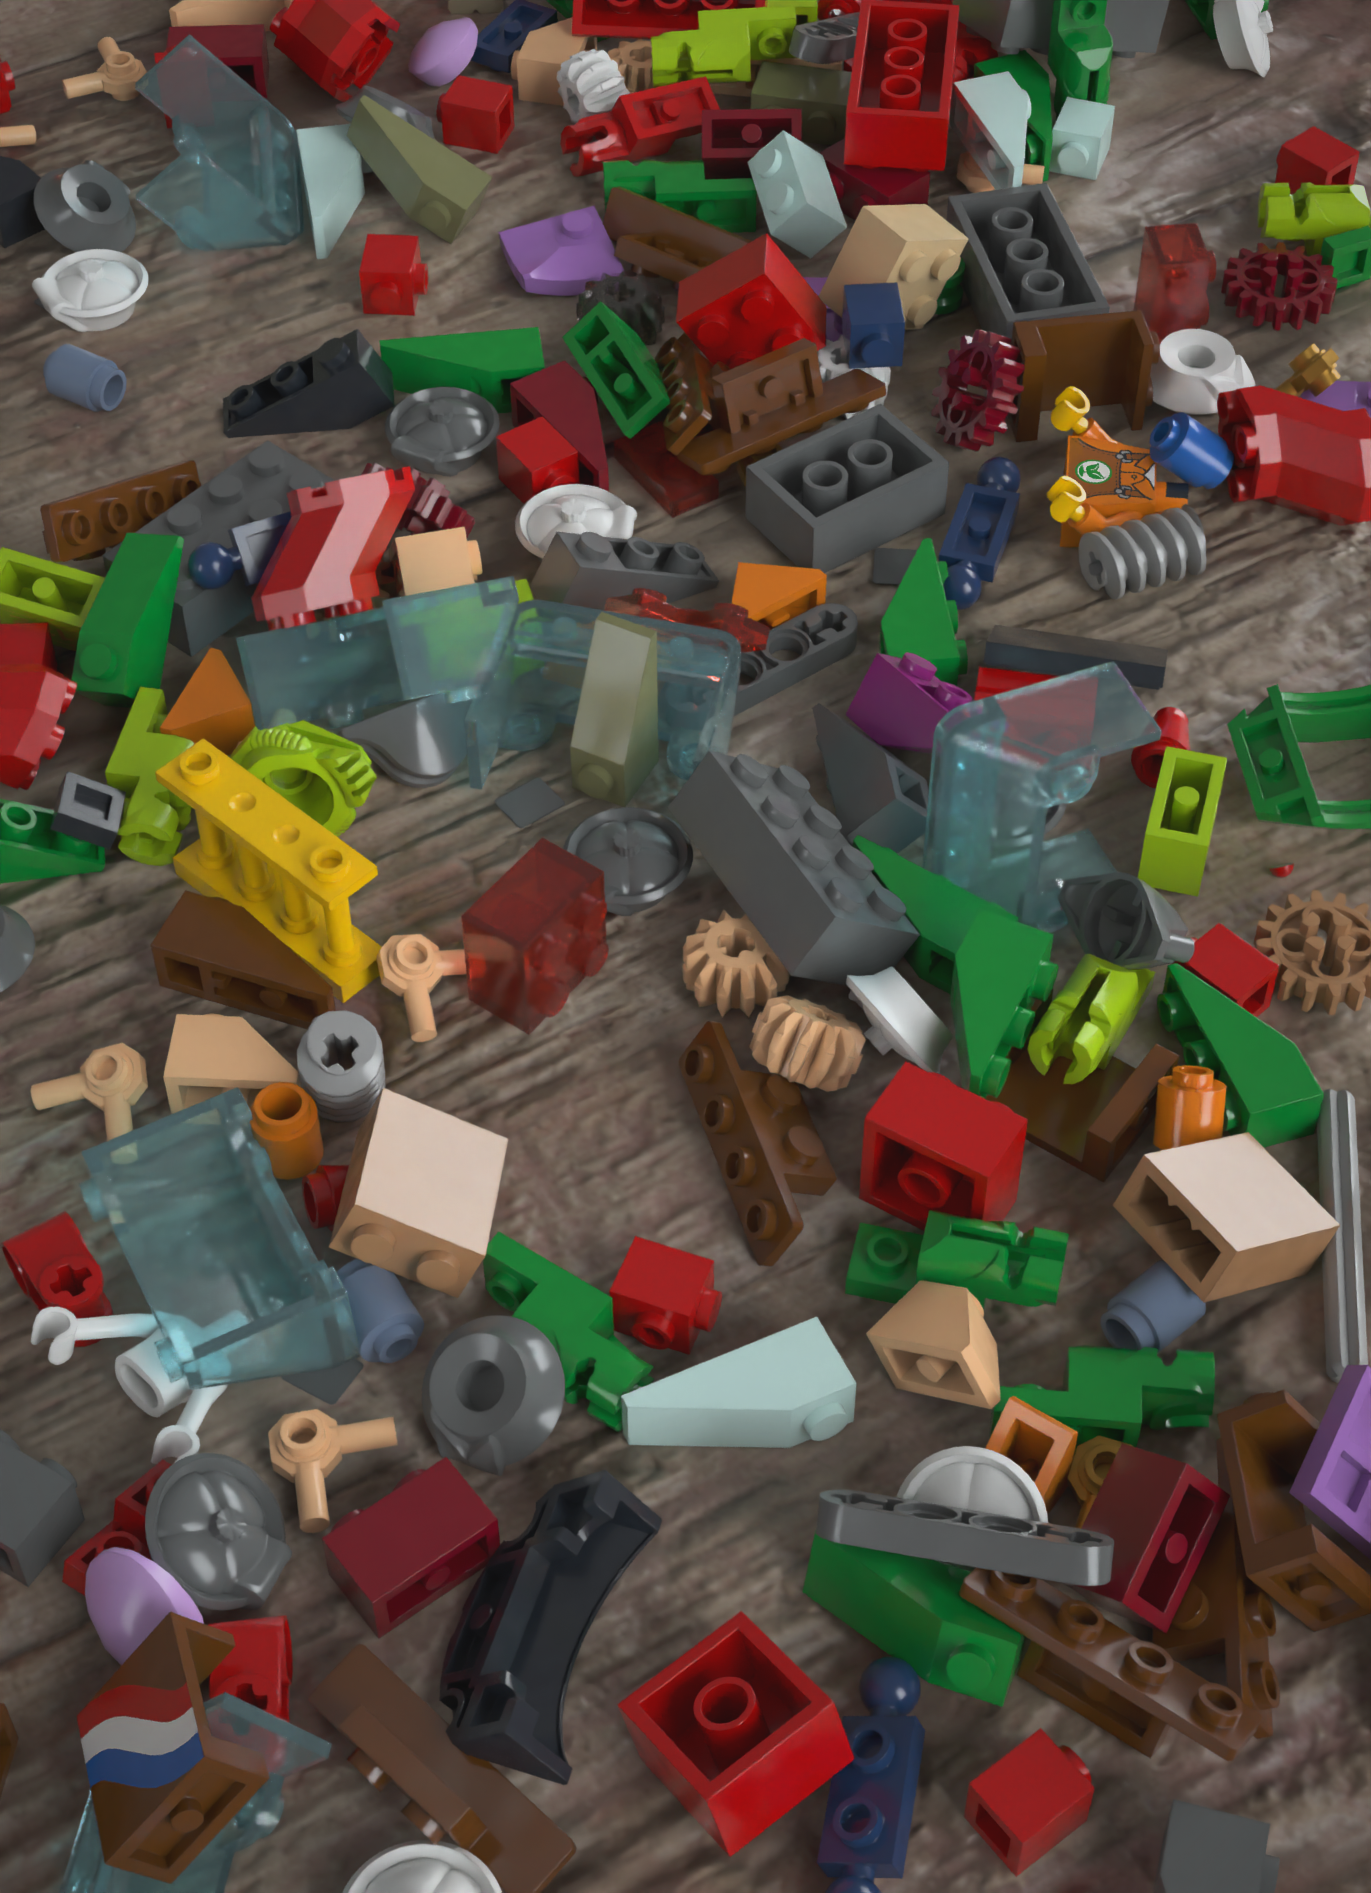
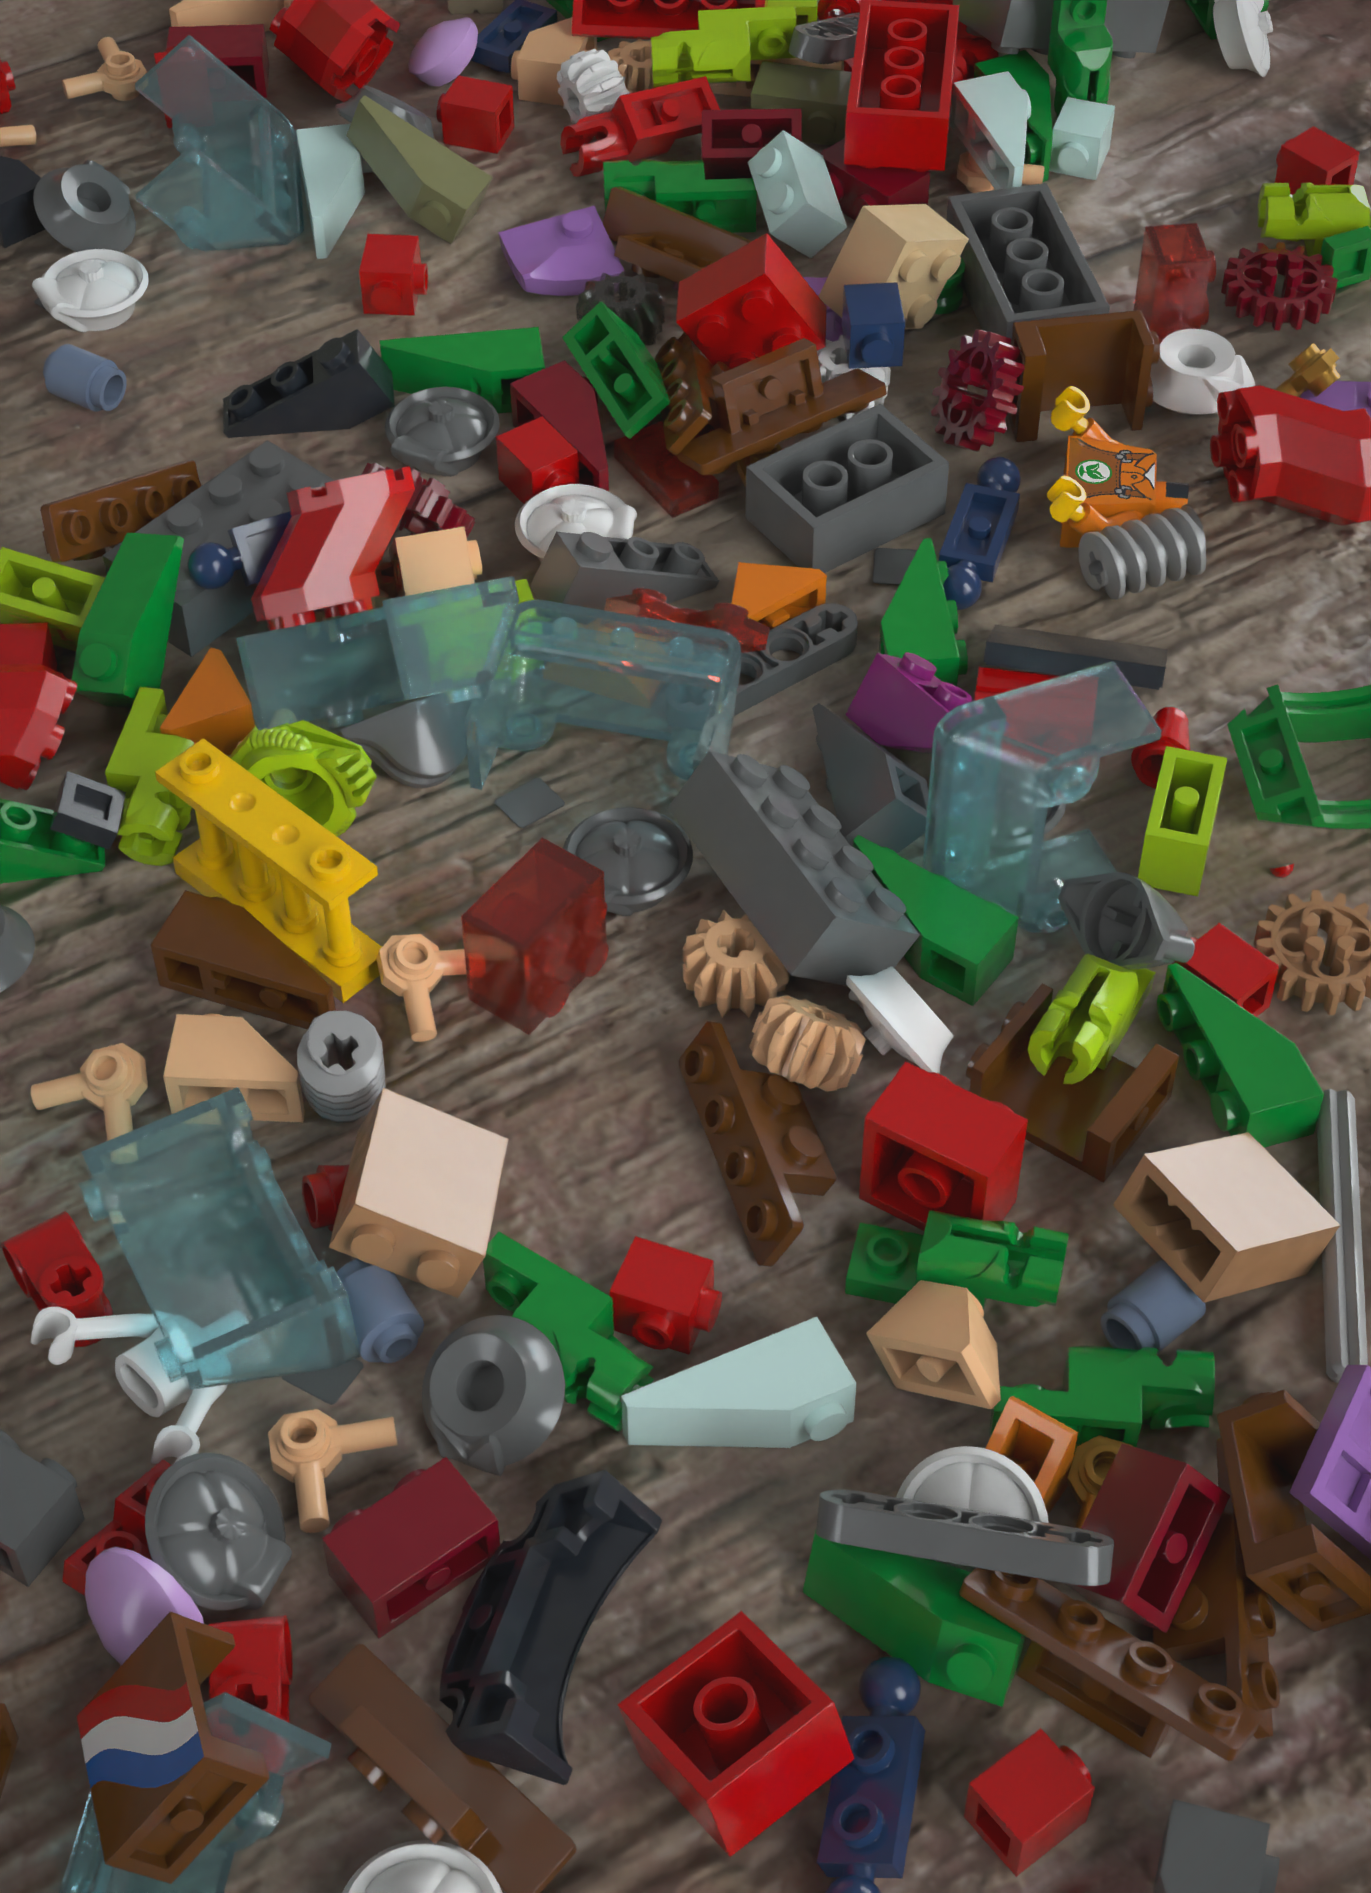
orange brick [249,1082,324,1180] -> none
olive slope [570,612,659,807] -> none
green slope [950,909,1059,1099] -> none
blue brick [1150,412,1234,489] -> none
orange brick [1153,1065,1227,1151] -> none

